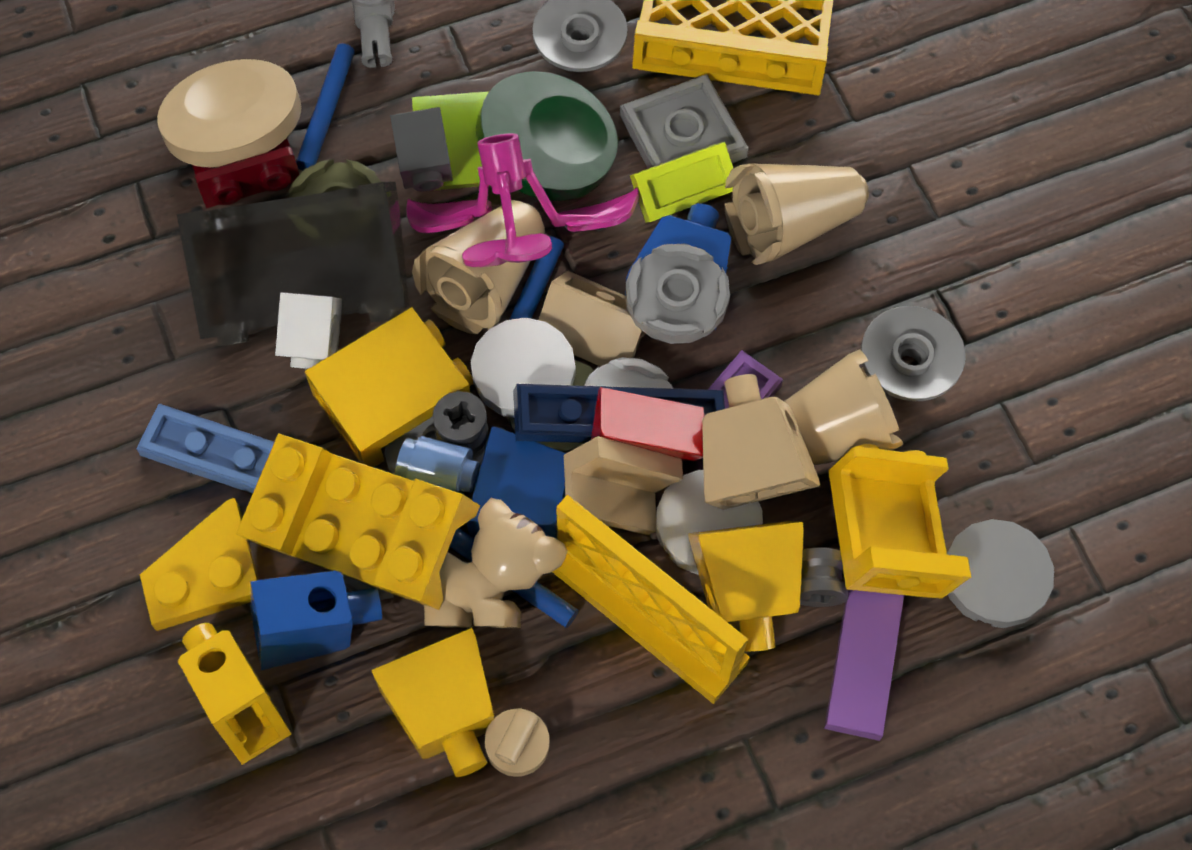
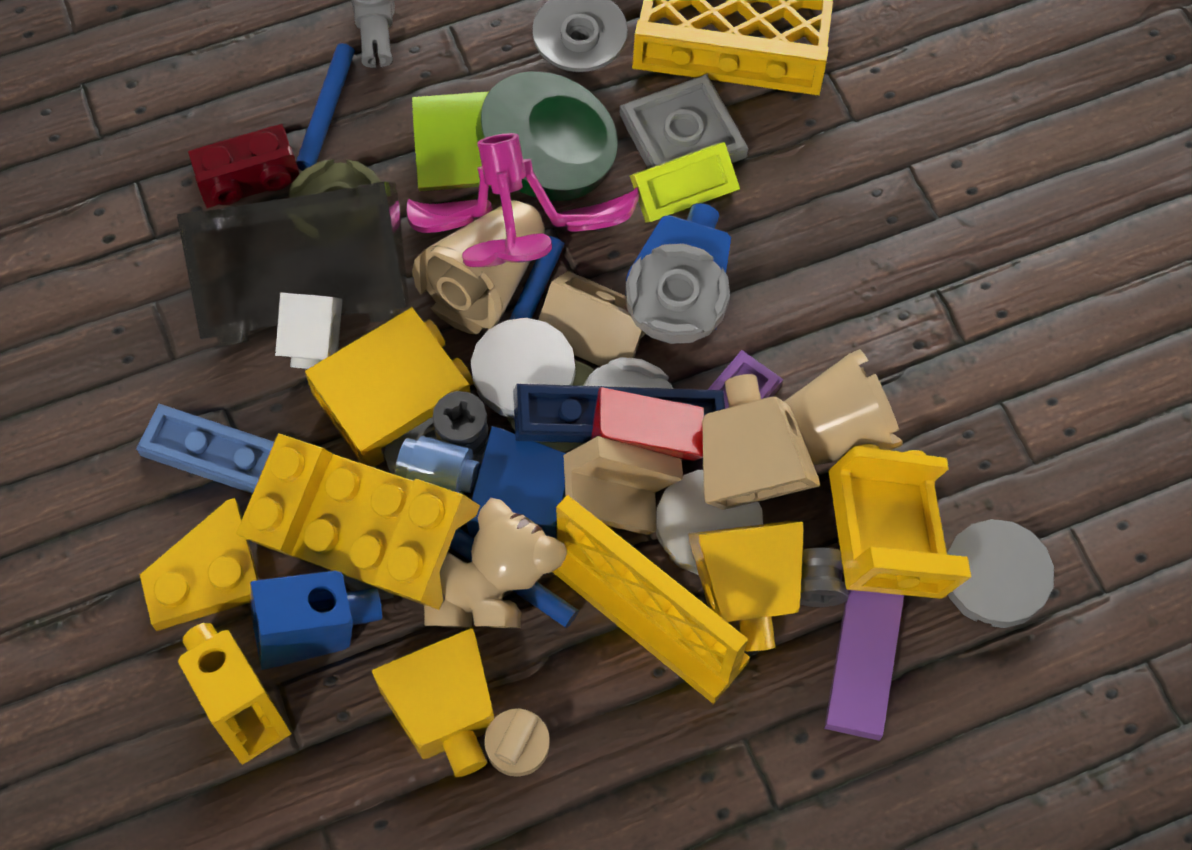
tan piece [157,59,302,167] -> none
dark grey brick [390,107,453,191] -> none
tan cone [725,163,869,265] -> none
light grey dish [861,306,965,401] -> none

